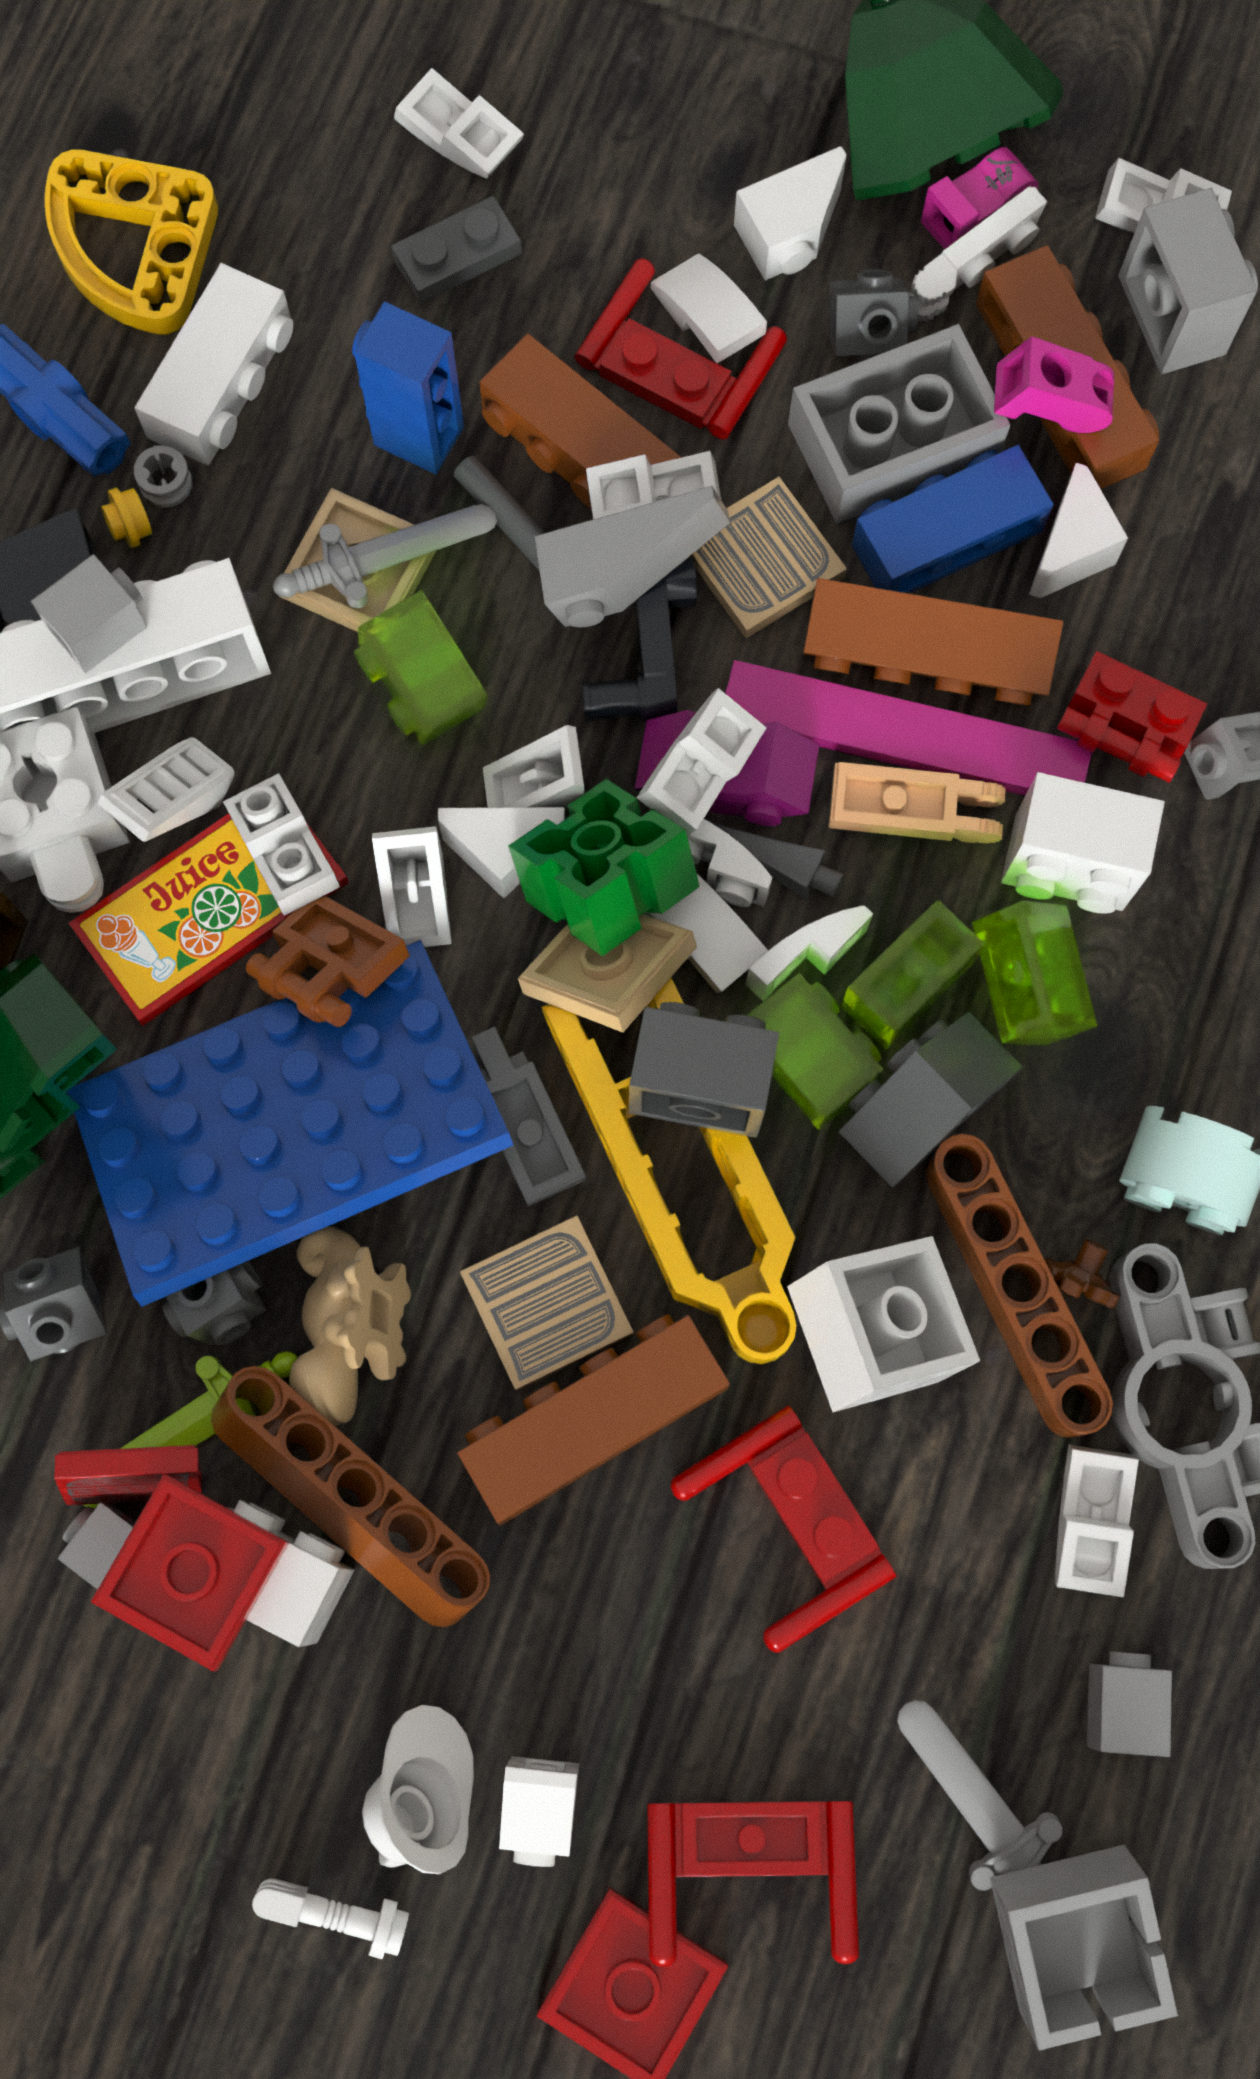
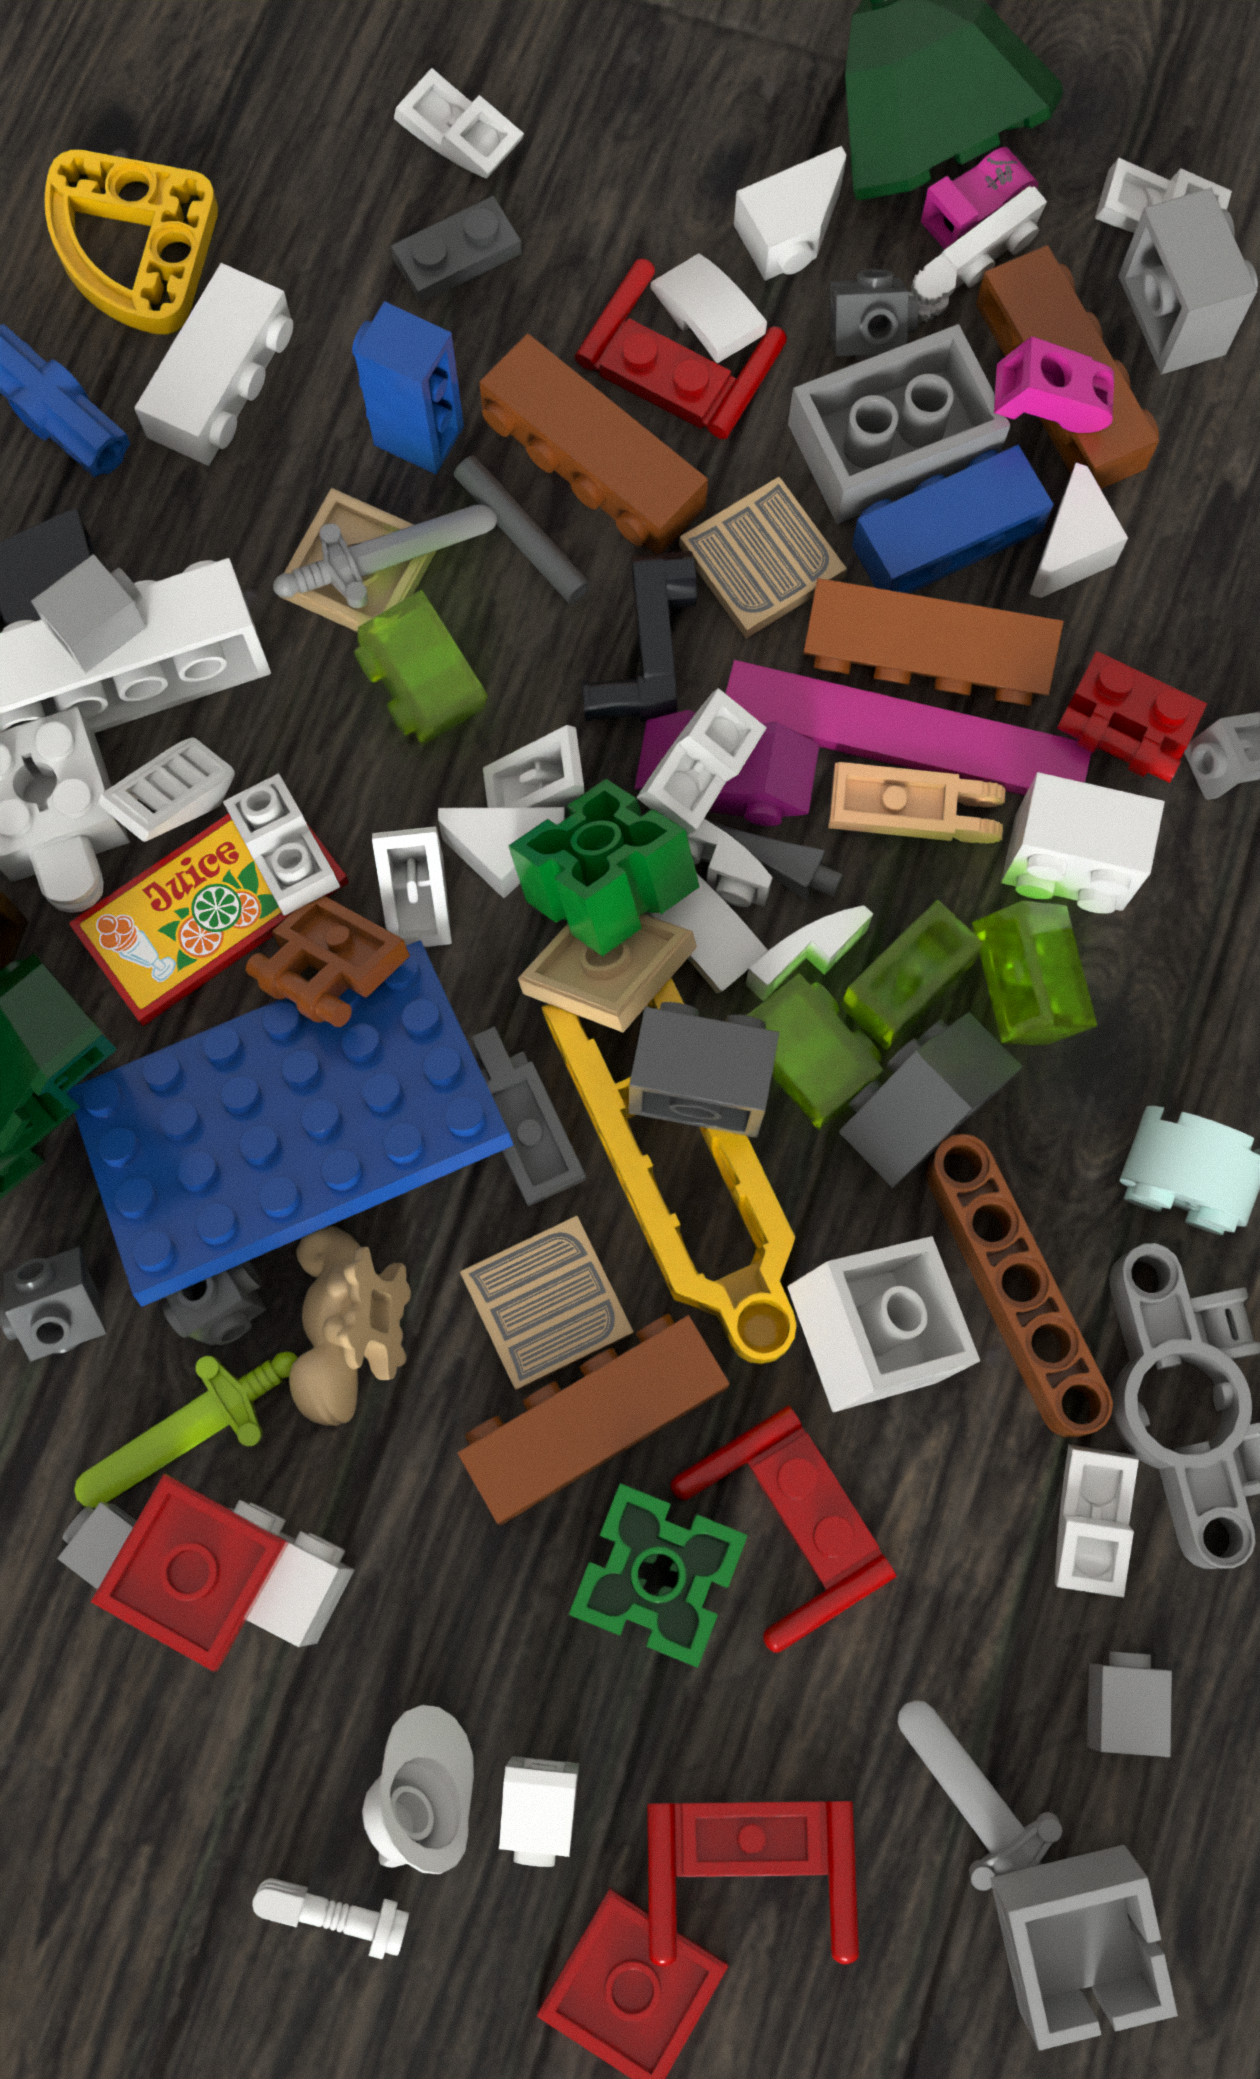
red tile [54,1445,202,1506] -> none
yellow plate [101,487,152,549] -> none
light grey bush [134,445,193,508] -> none
dark orange beam [211,1366,490,1627] -> none
light grey slope [534,486,730,627] -> none
white slope [586,451,721,519] -> none
reddish brown plant [1044,1239,1121,1308] -> none
none -> green brick [569,1483,748,1668]

